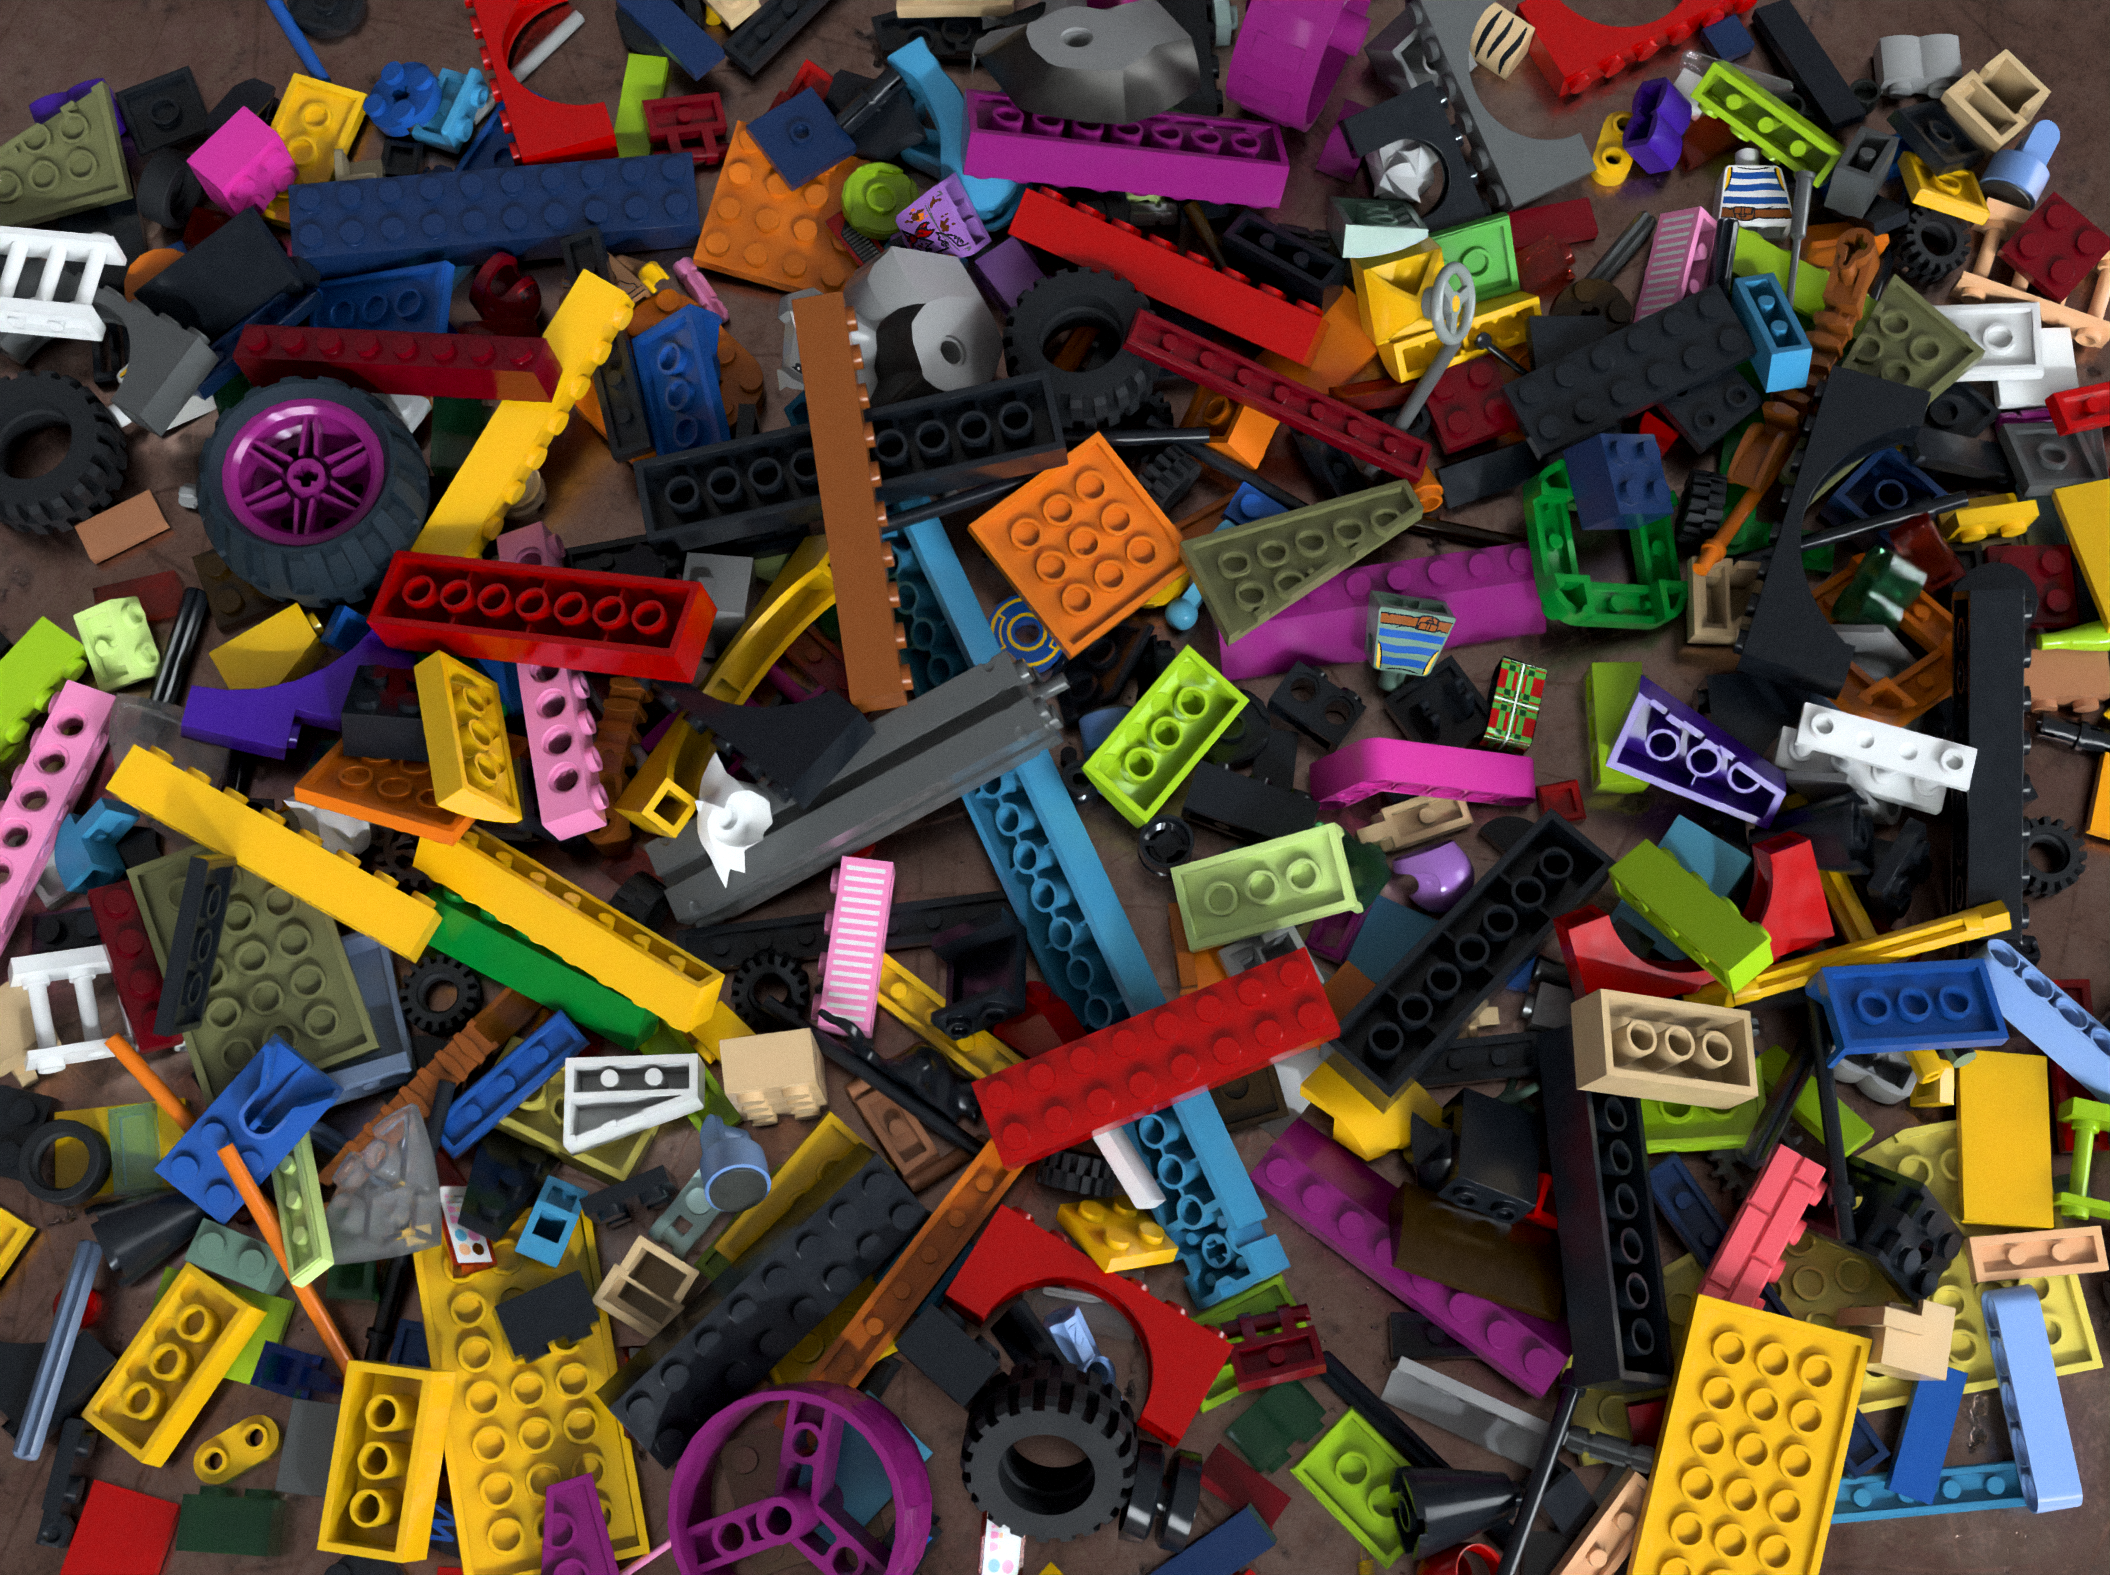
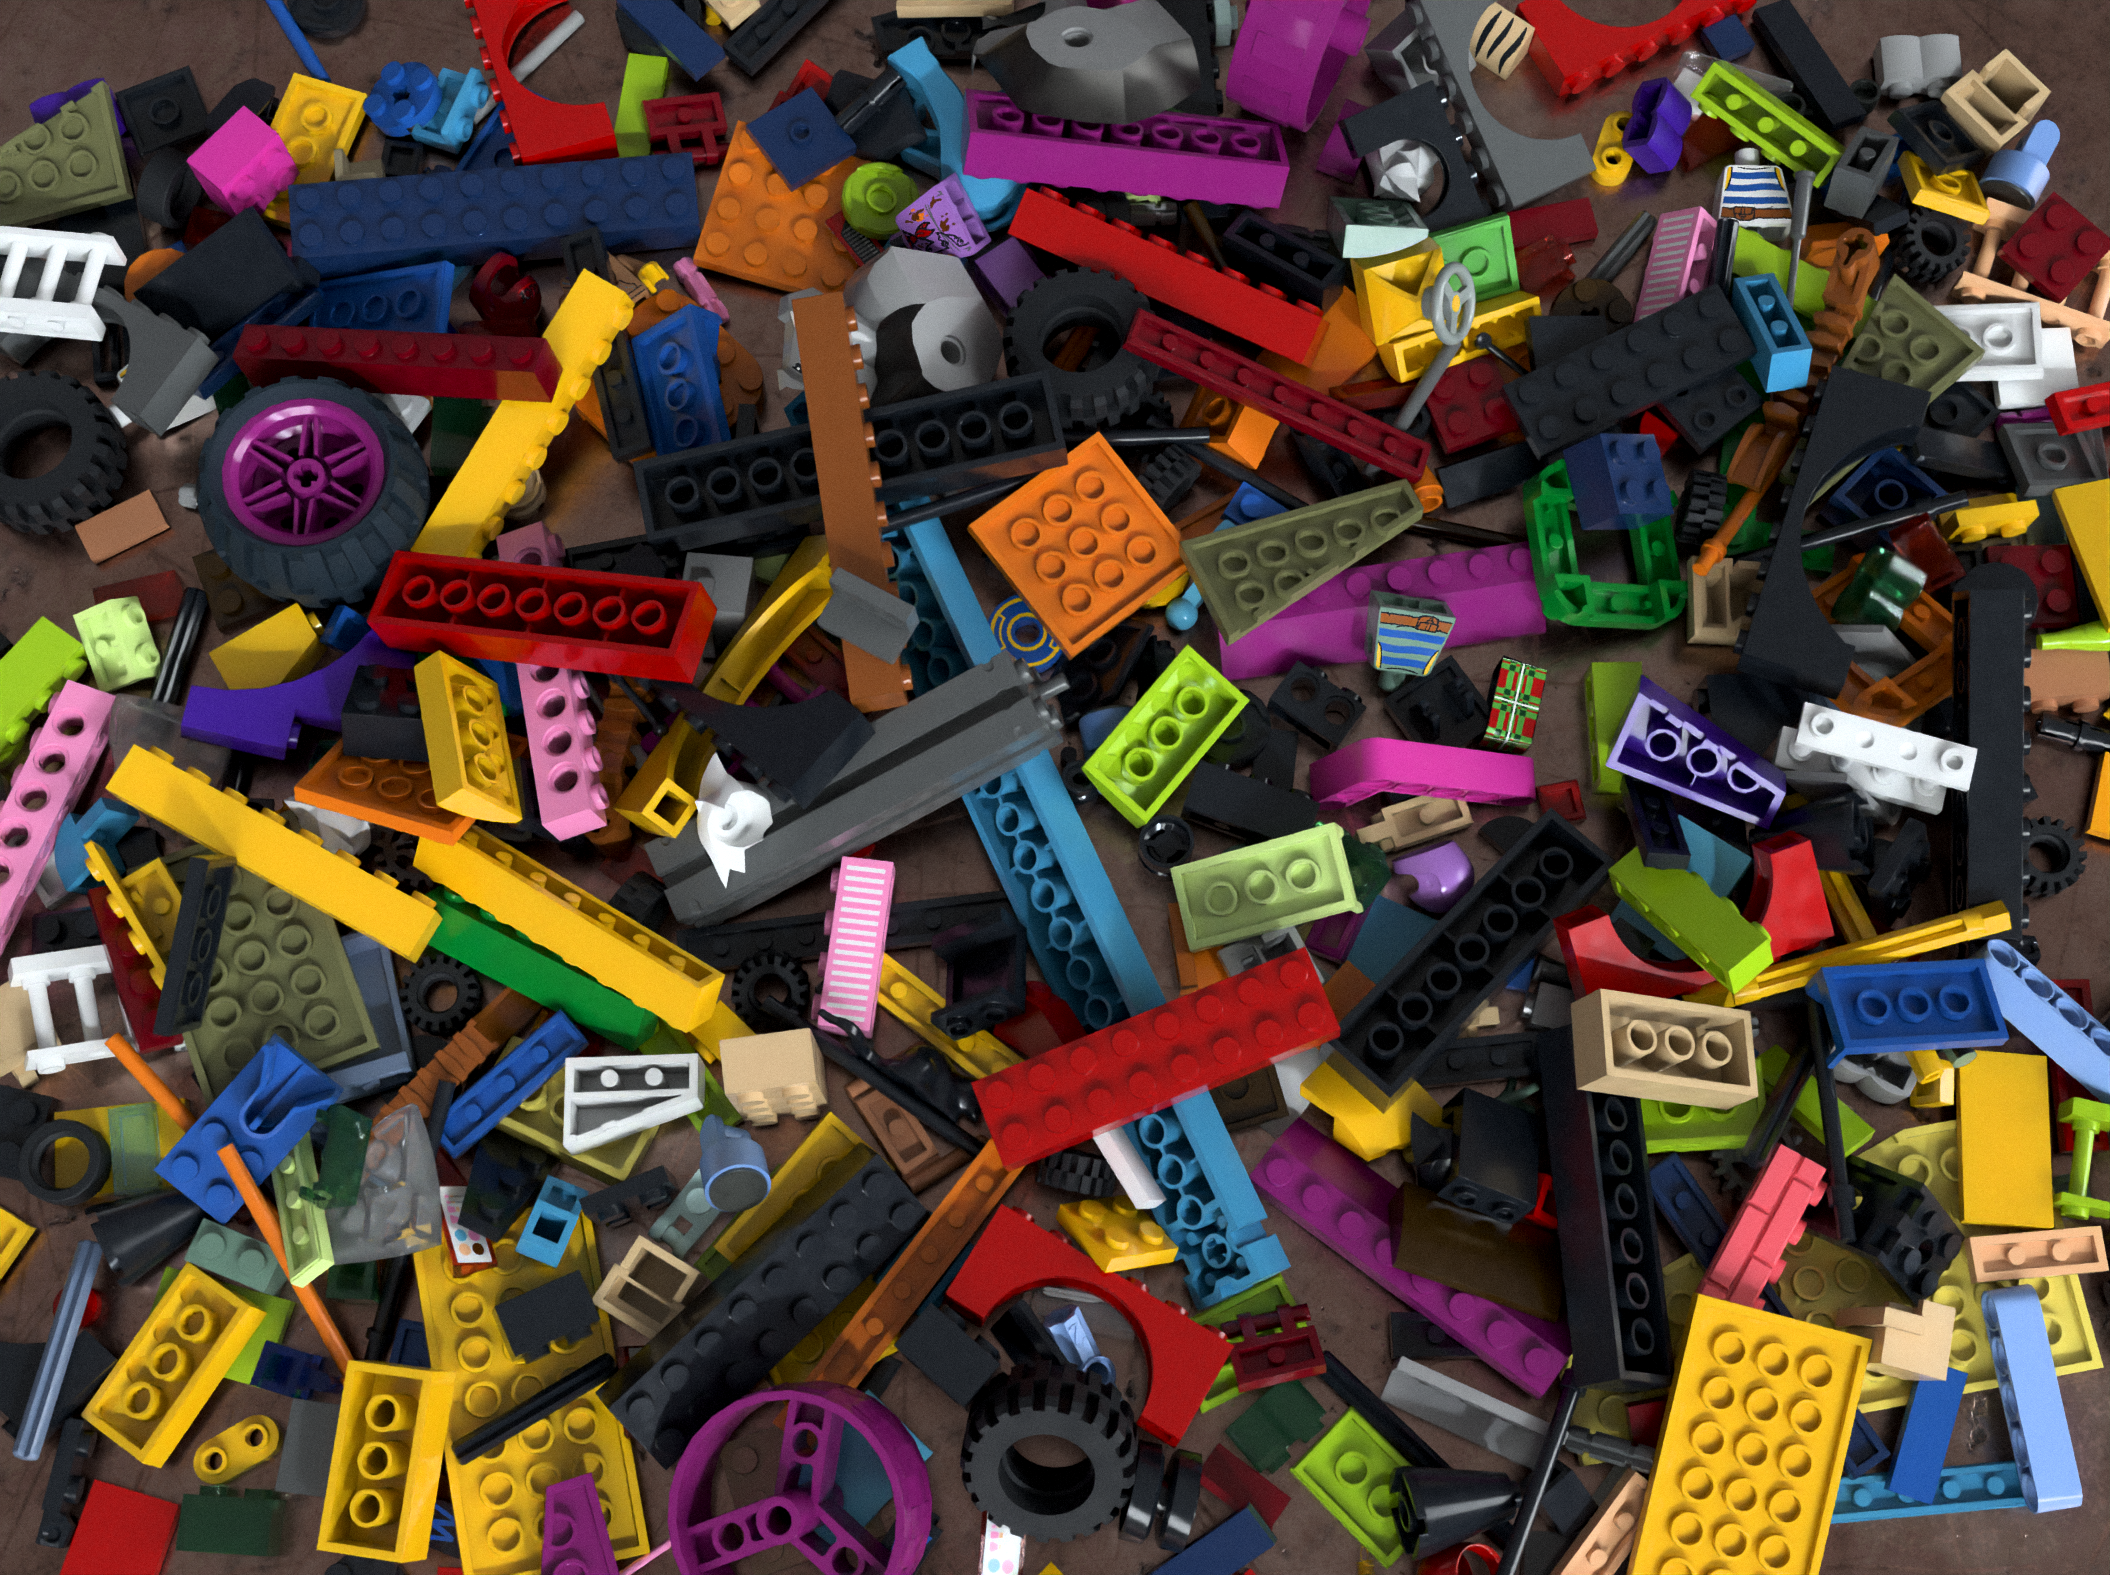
none -> yellow bracket [83,840,183,991]
none -> clear green hinge [299,1104,373,1210]
none -> black axle [451,1353,619,1465]
none -> black hinge [607,674,669,737]
none -> dark grey panel [817,567,920,664]
none -> black plate [1620,774,1691,870]

